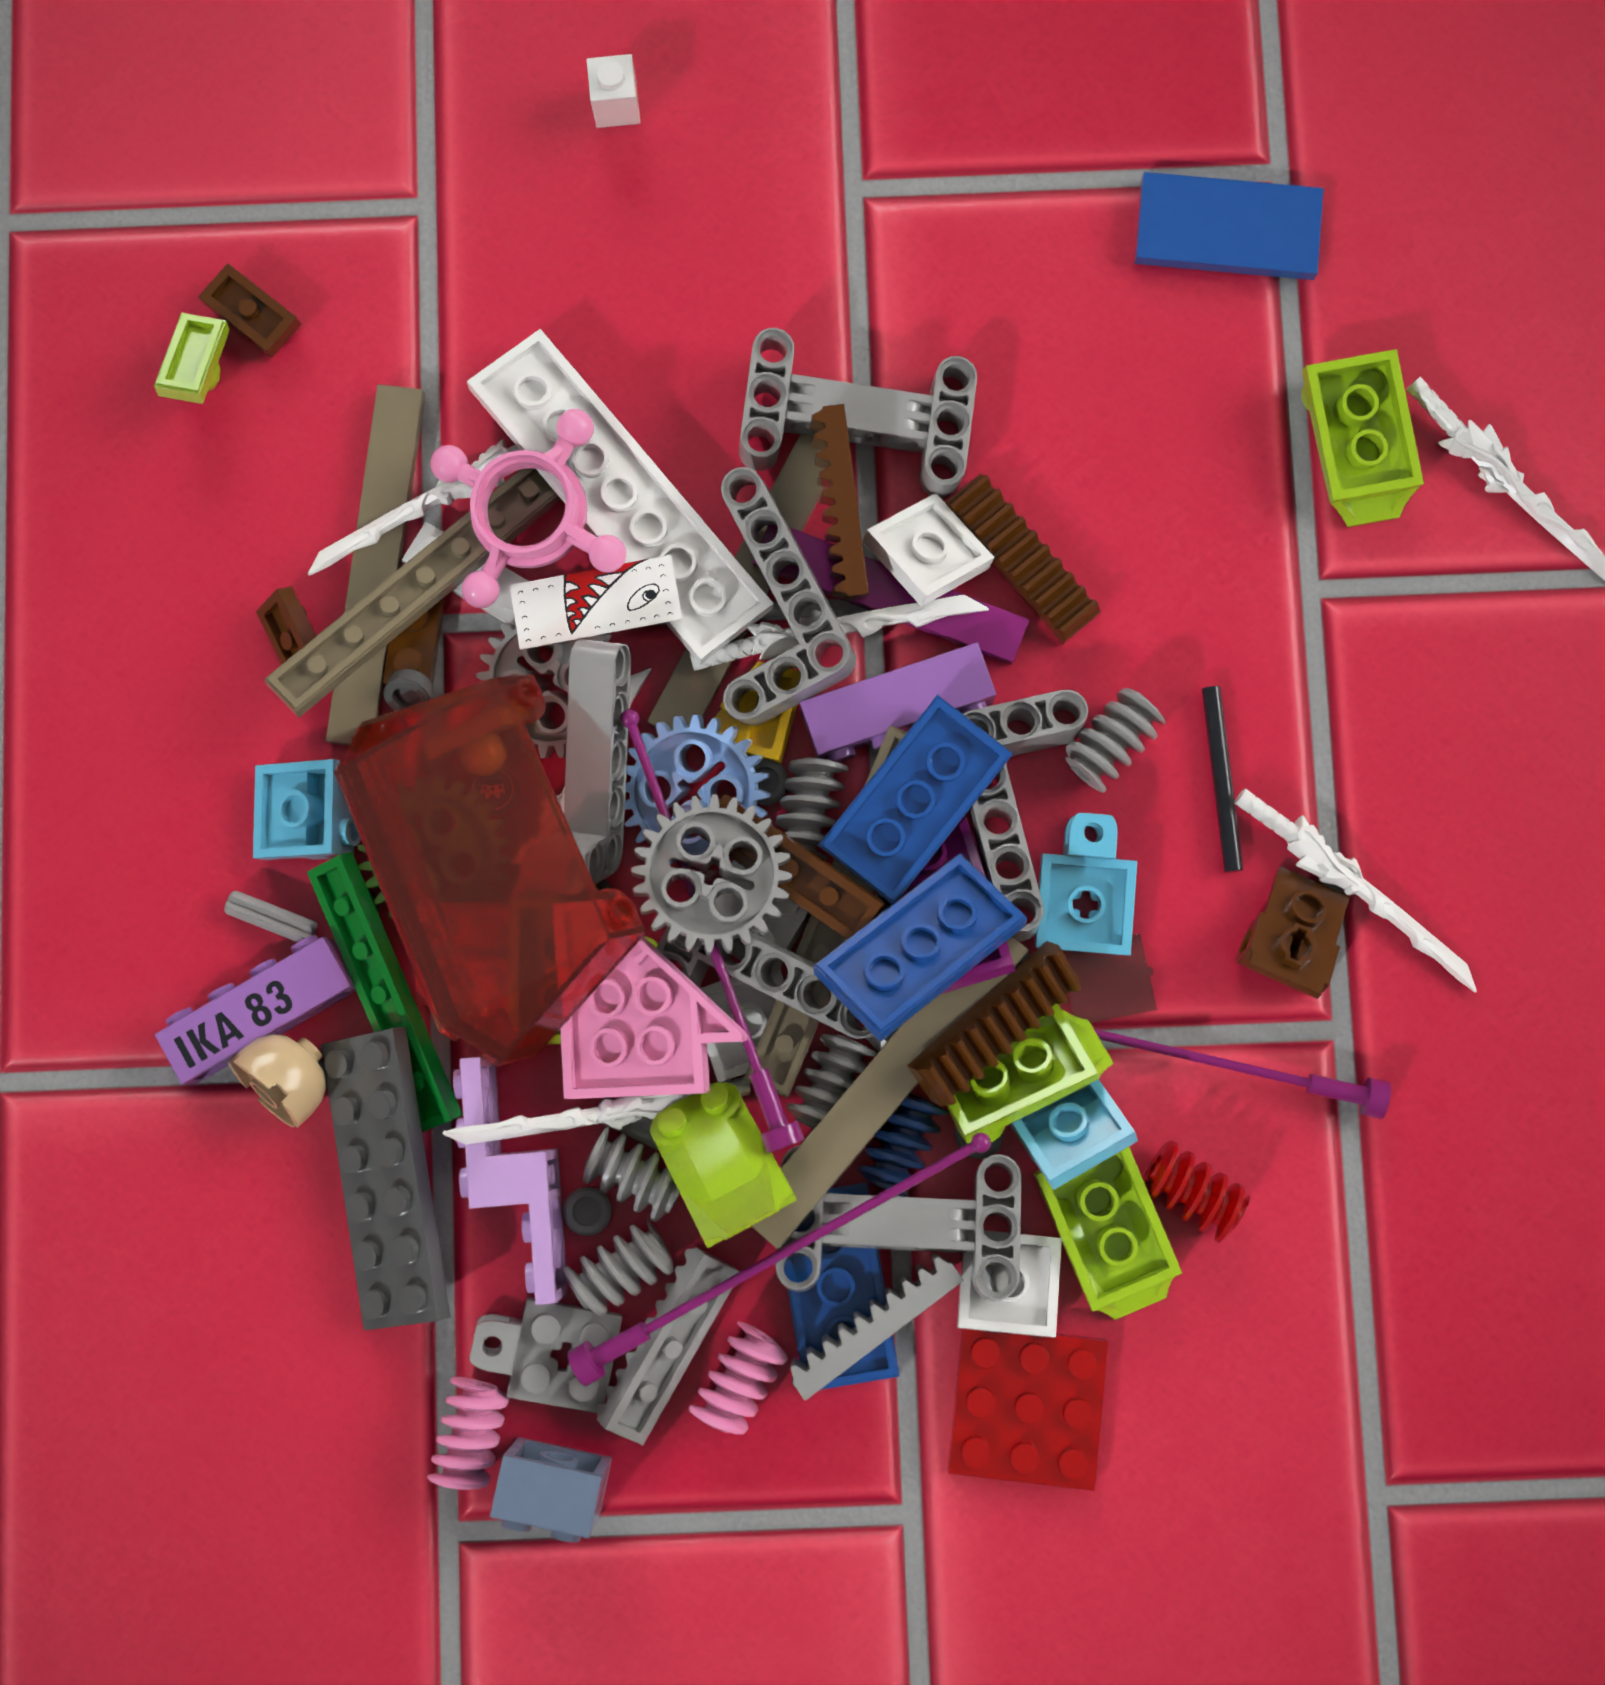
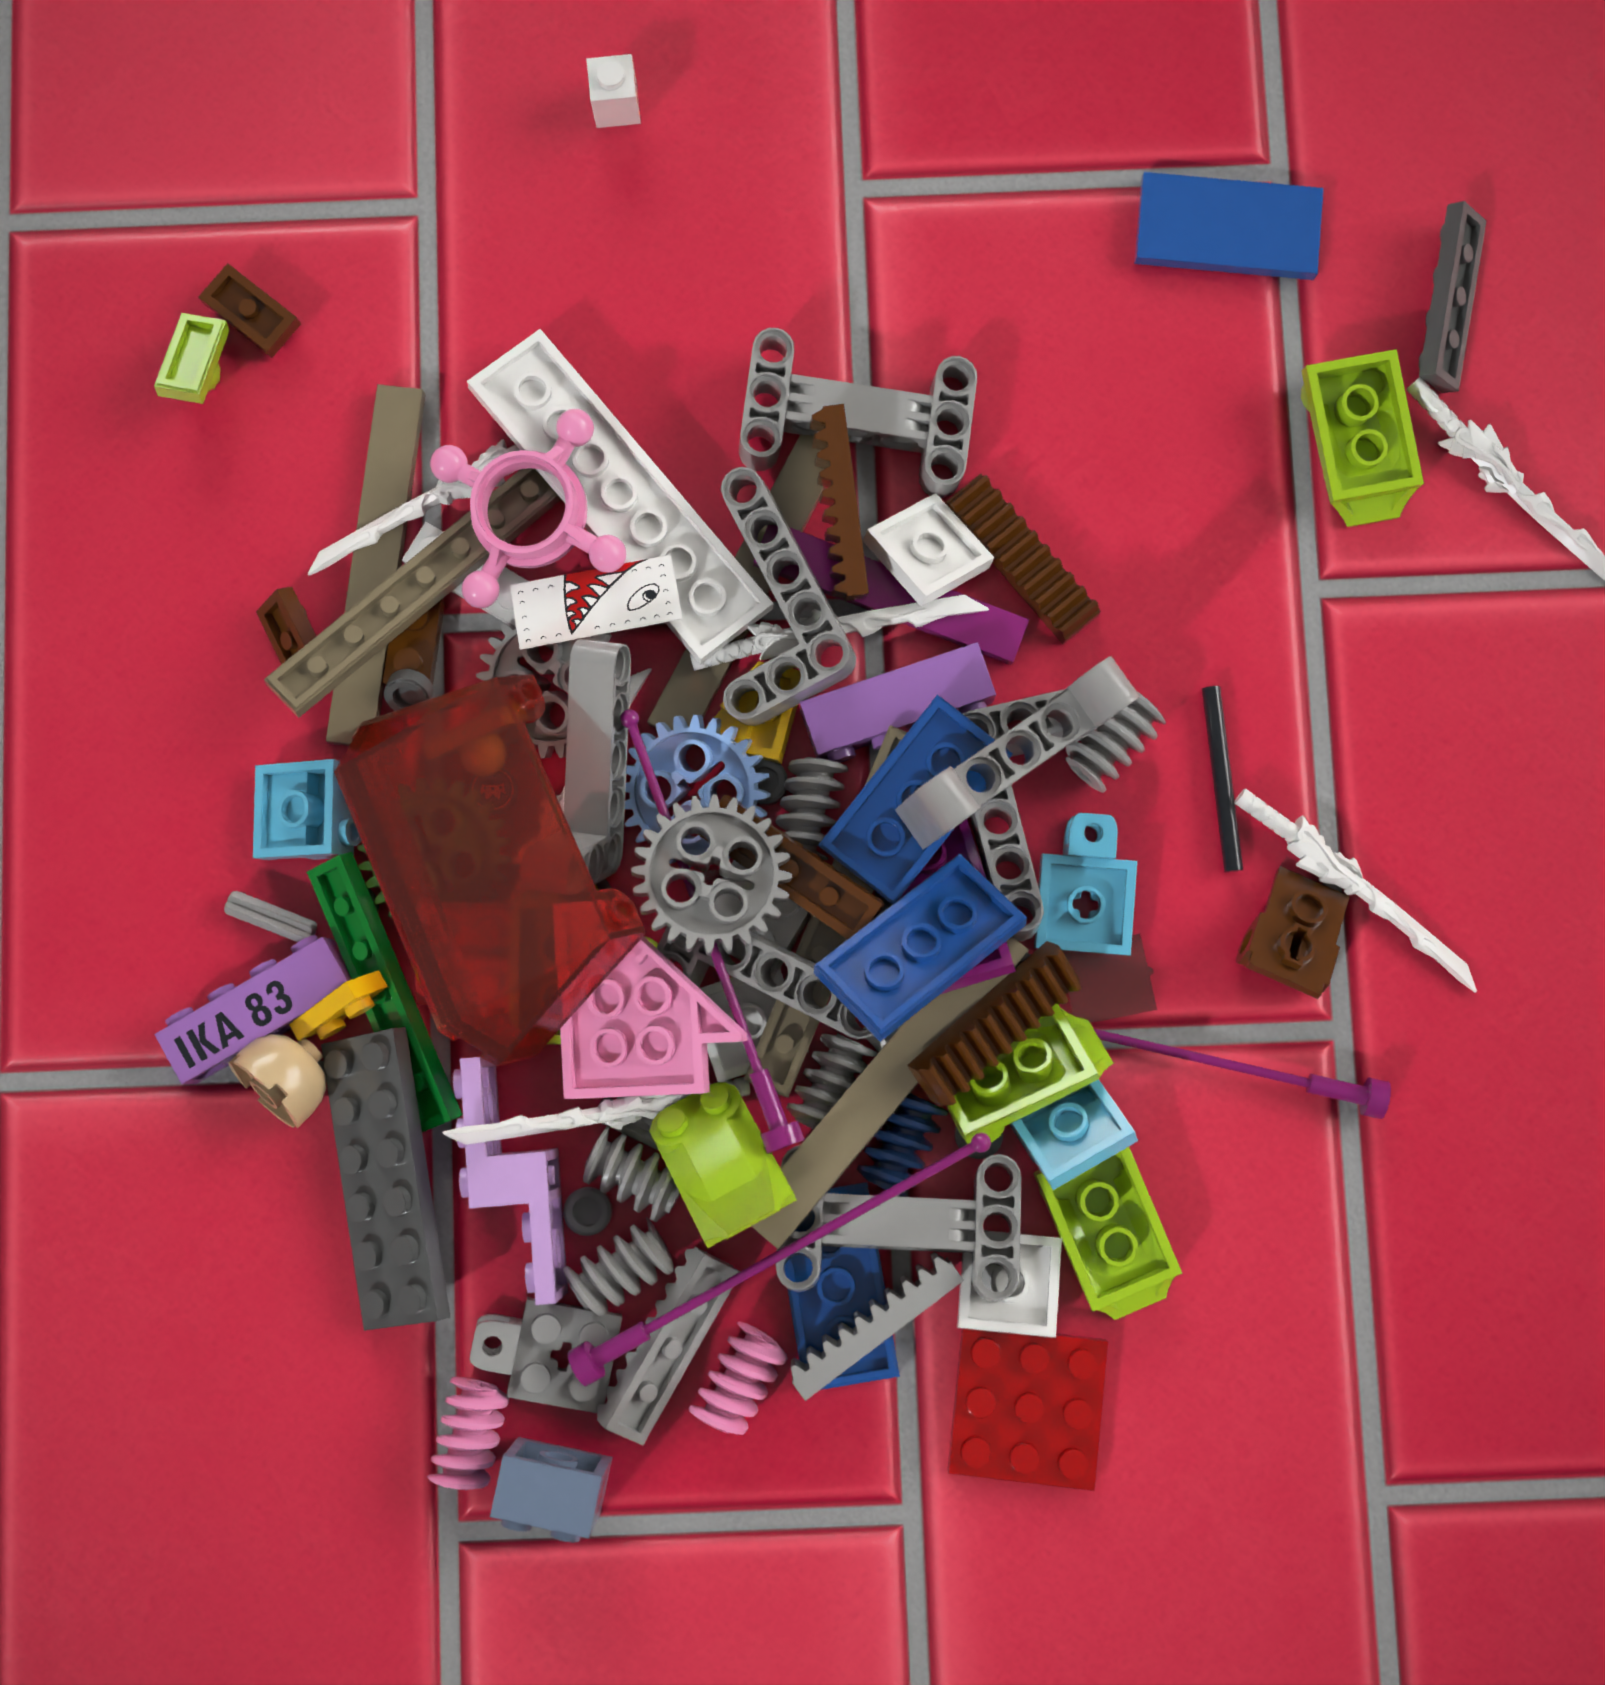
red piece [1142,1140,1250,1243] -> none
none -> yellow plate [289,970,388,1041]
none -> light grey beam [895,656,1140,850]
none -> dark grey plate [1419,201,1487,393]

